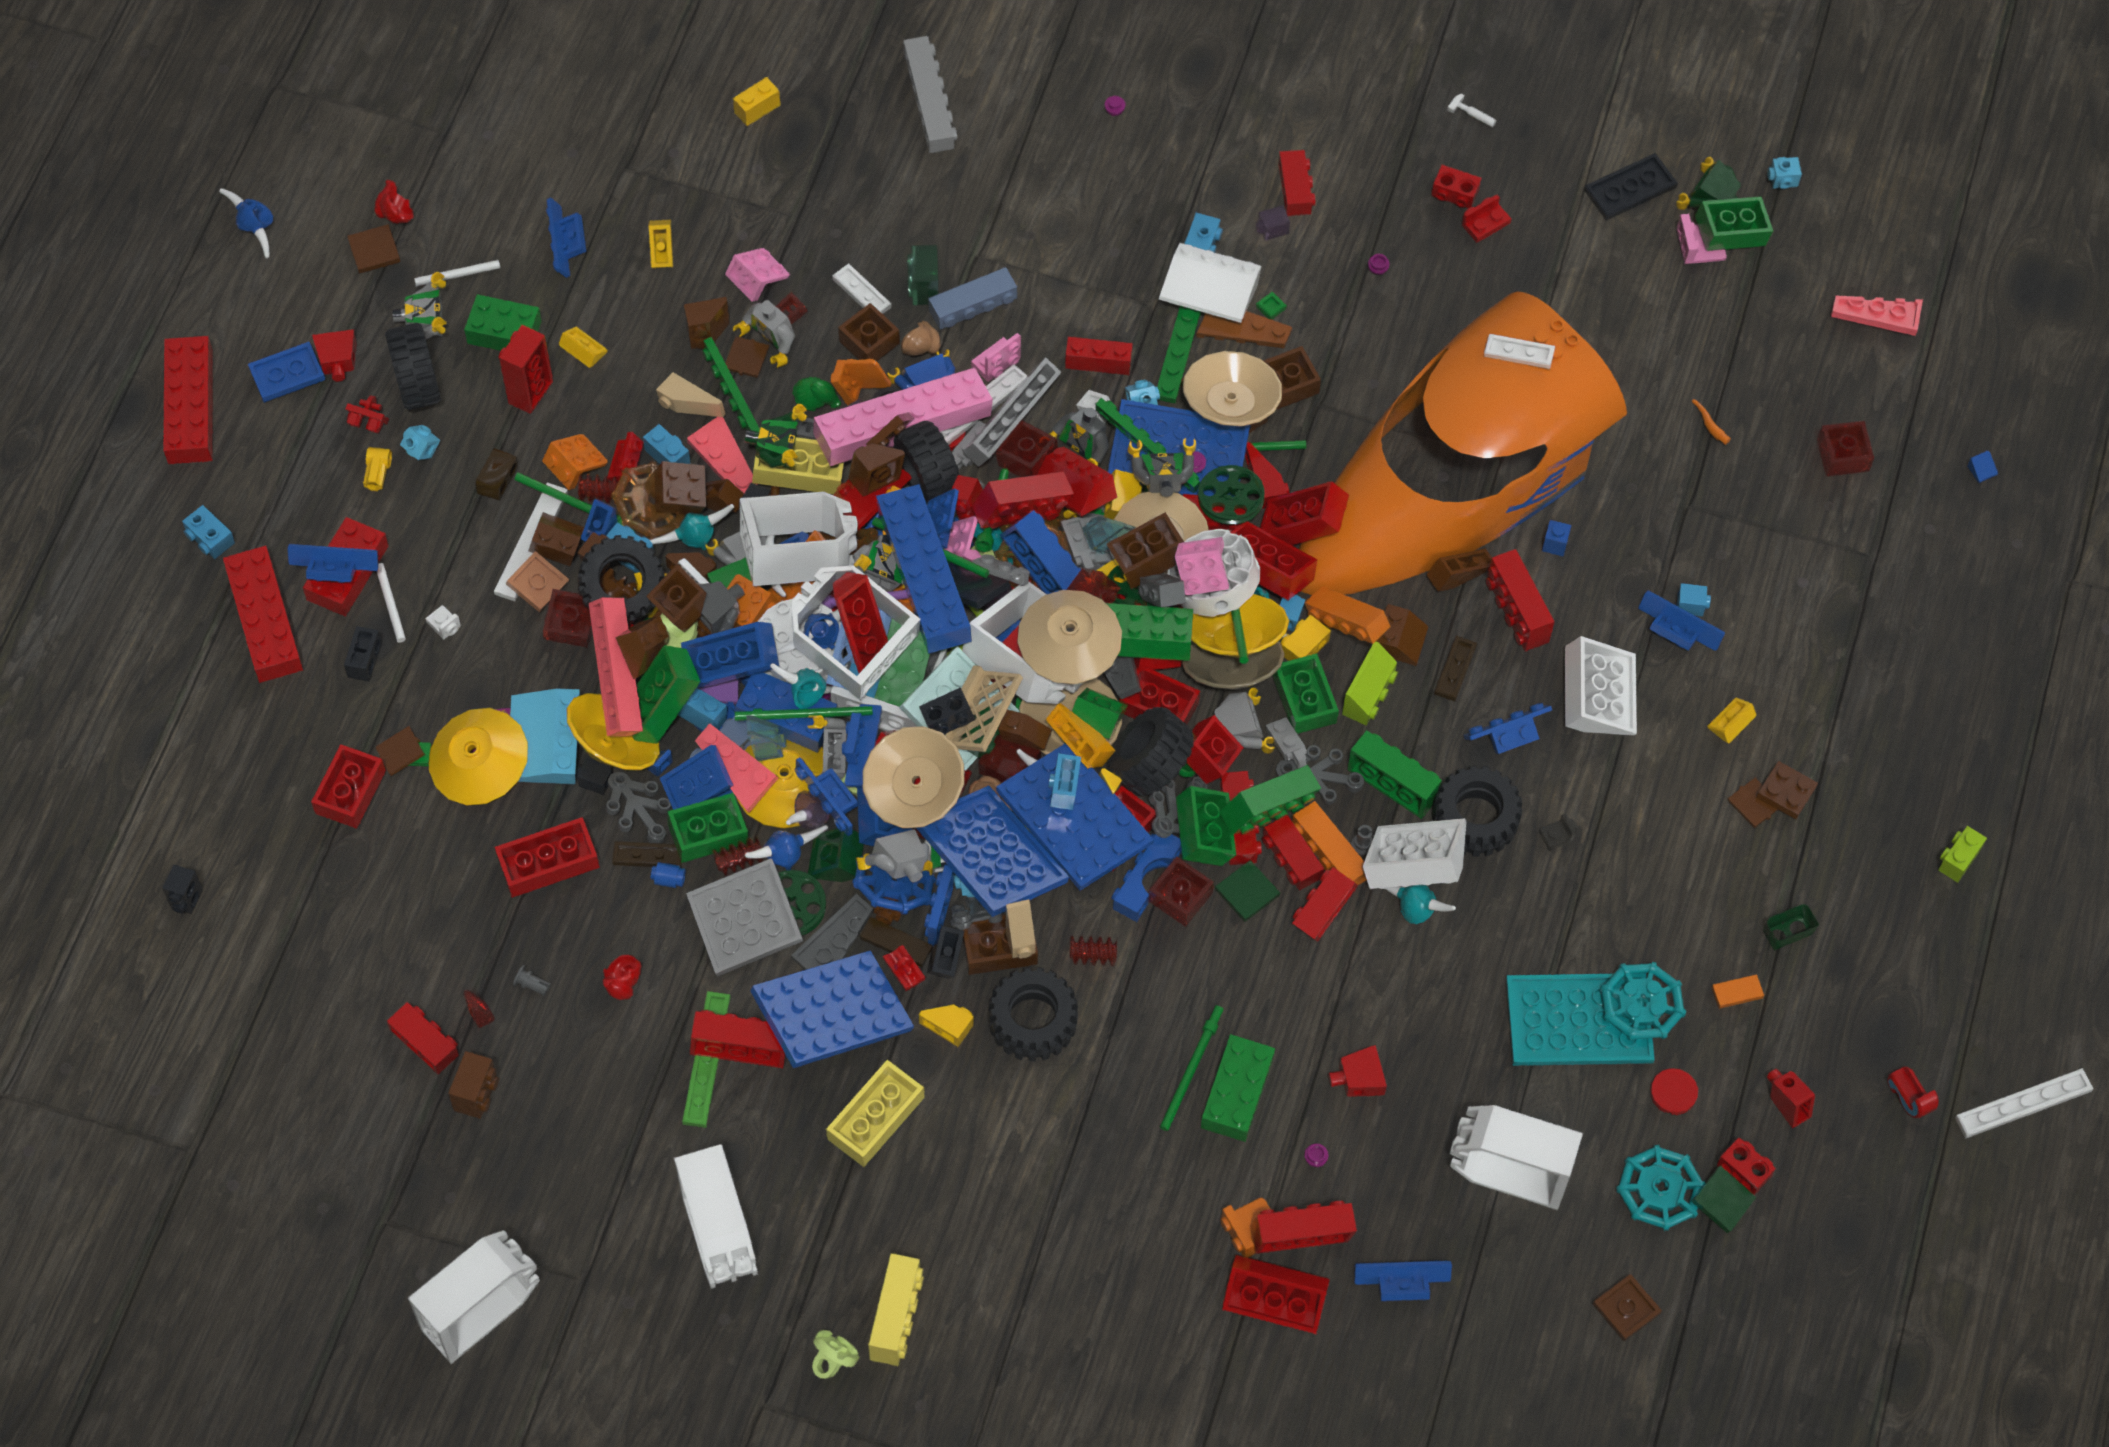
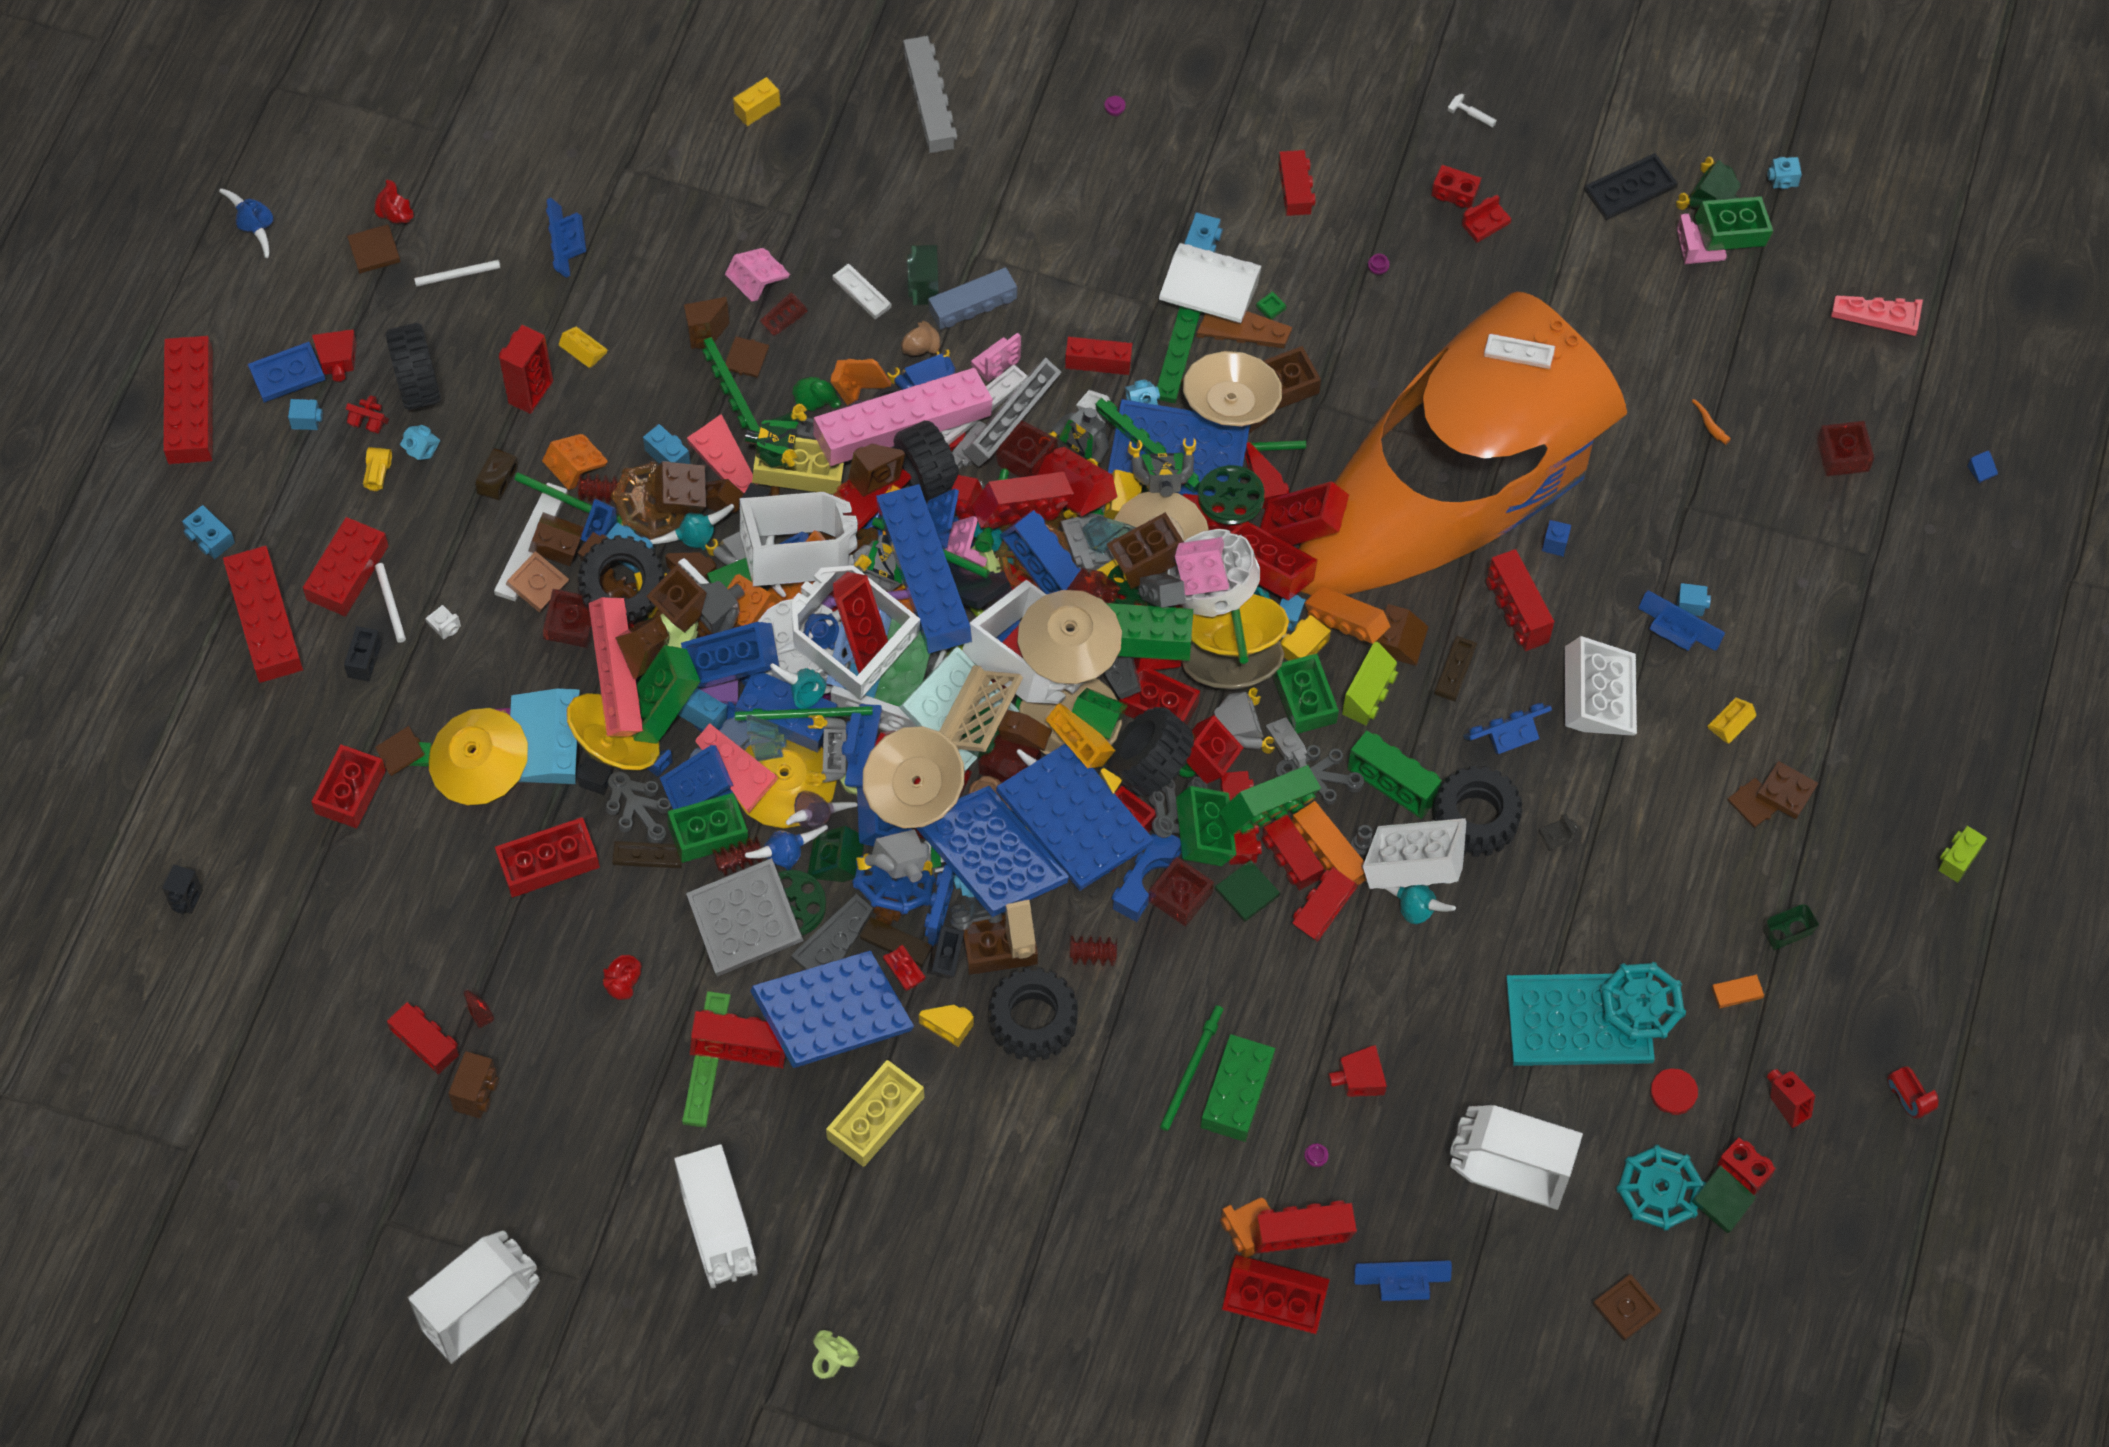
blue bracket [287,544,379,583] -> none
torso [393,272,447,339] -> none
green brick [464,294,542,351] -> none
dark grey pin [513,965,551,996] -> none
red bracket [607,432,644,482] -> none
yellow slope [649,220,673,268] -> none
blue brick [651,862,686,888] -> none
tan slope [656,372,725,417] -> none
light grey torso [733,300,795,368] -> none
blue bracket [795,757,858,836] -> none
reddish brown brick [838,303,900,361] -> none
reddish brown wing [866,412,915,446] -> none
light yellow brick [869,1254,924,1366] -> none
black brick [919,687,976,735] -> none
light grey hinge [972,554,1030,586] -> none
dark azure brick [1049,753,1081,810] -> none
magenta plate [1192,451,1206,473] -> none
clear purple brick [1256,205,1290,241] -> none
reddish brown slope [1427,548,1492,592] -> none
white tile [1955,1068,2093,1139] -> none
none -> dark azure brick [288,399,323,430]

